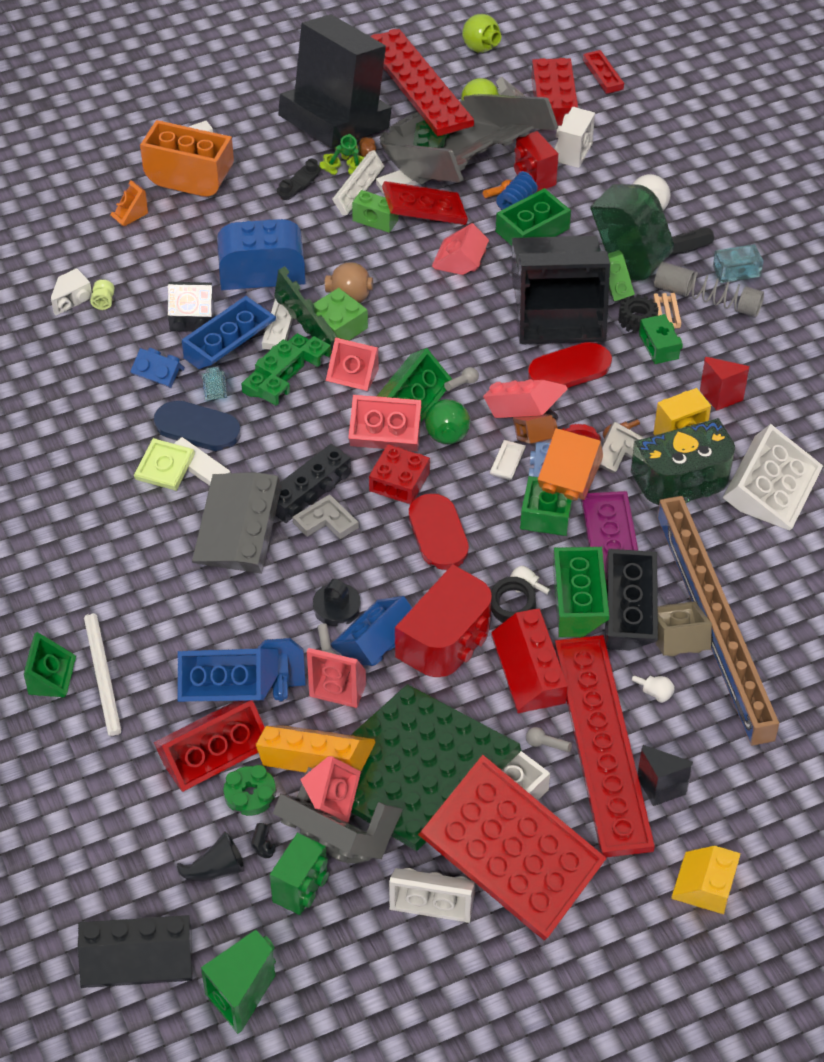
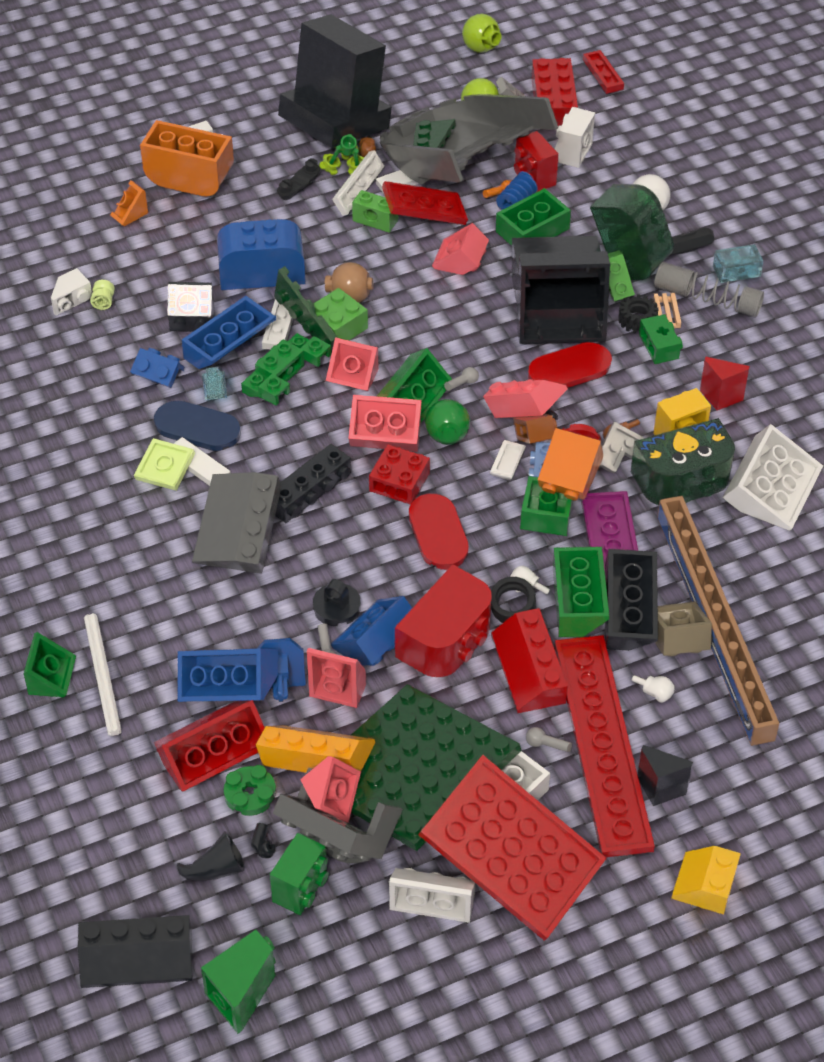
light grey plate [292,494,359,539] -> none
red plate [370,29,474,136] -> none

